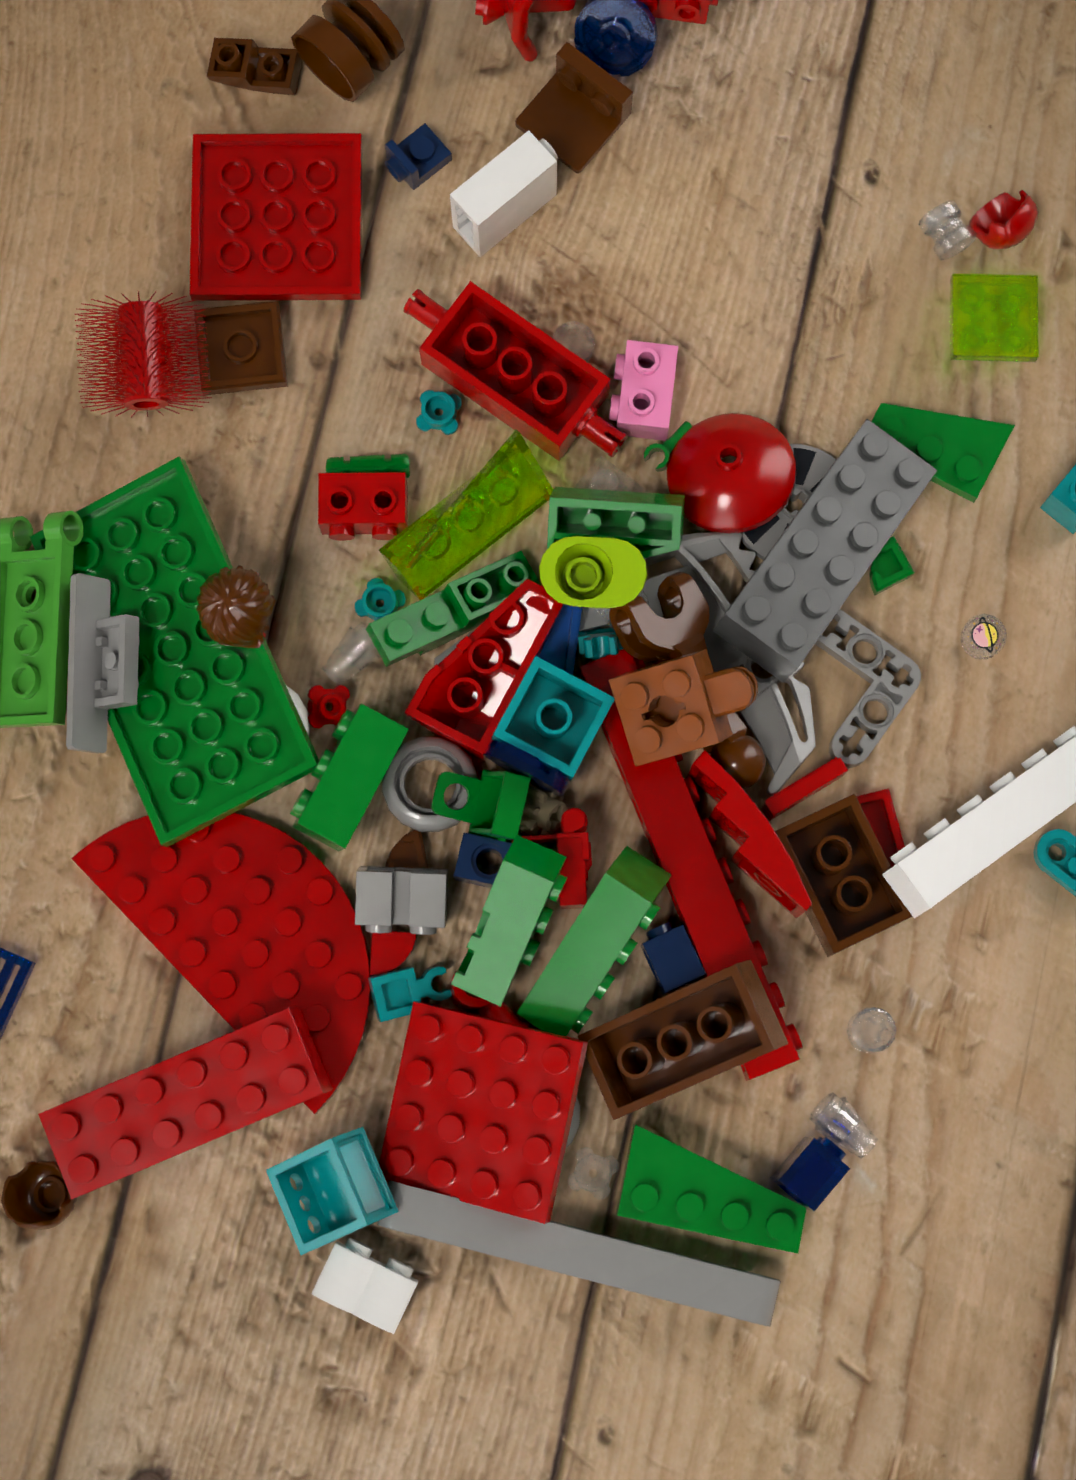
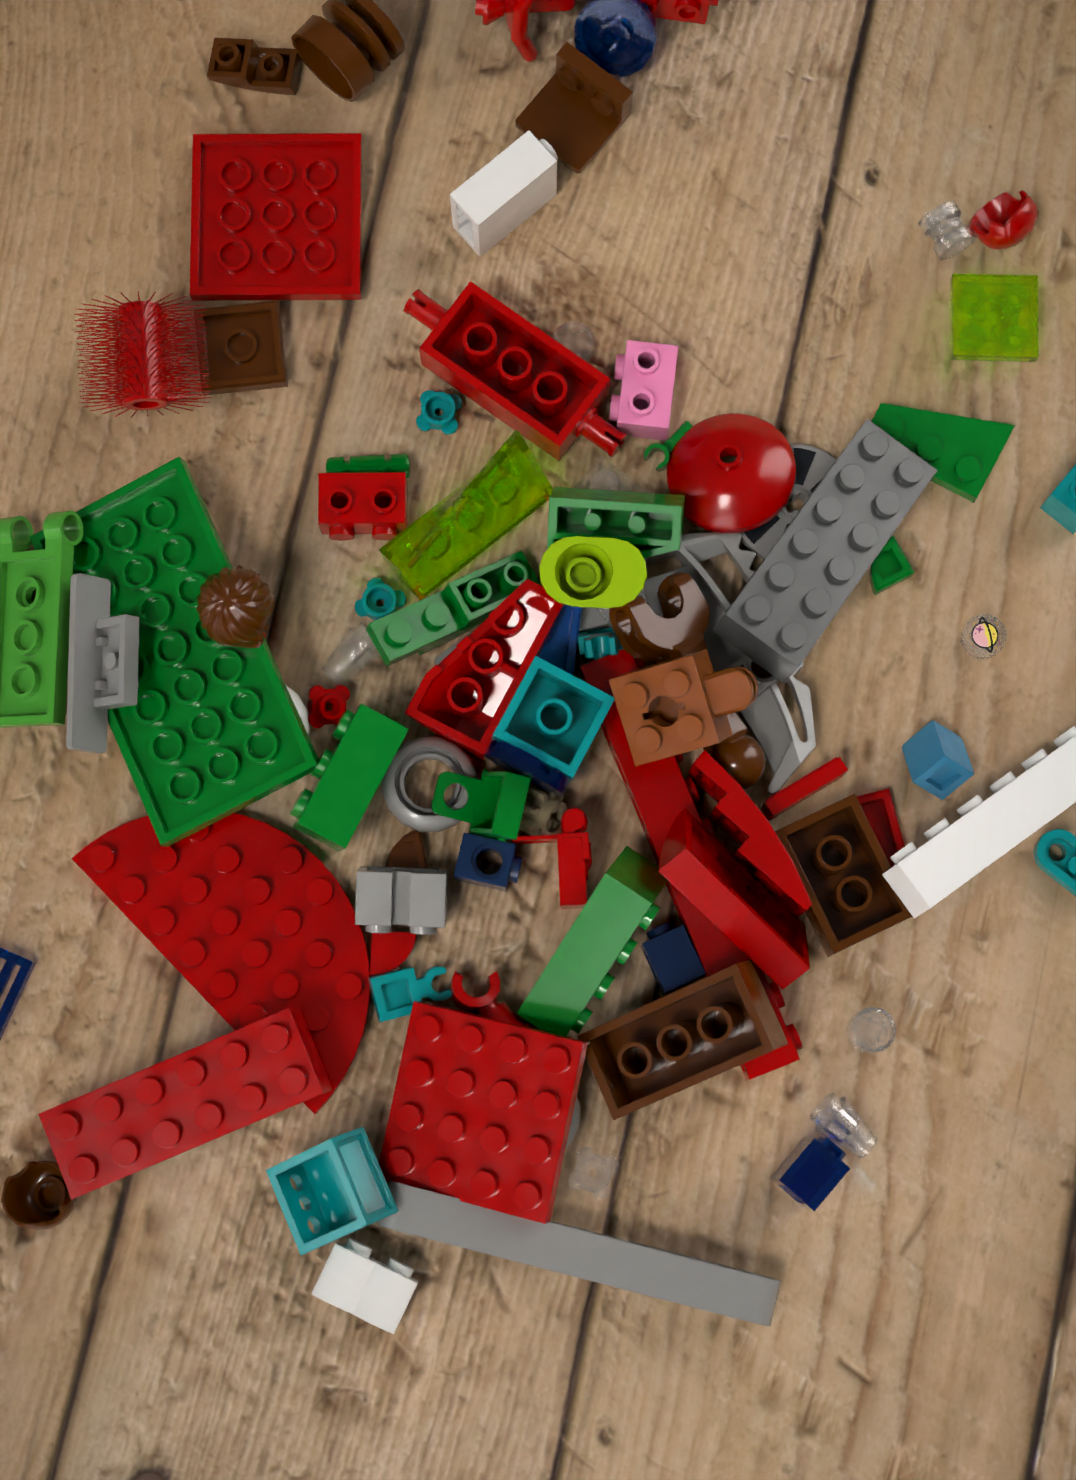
dark blue bracket [385,123,452,190] -> none
wedge [451,835,567,1007] -> none
green wedge [616,1124,807,1254] -> none
light grey beam [815,609,921,768] -> none
none -> red slope [658,809,810,990]
none -> dark azure panel [902,720,974,800]

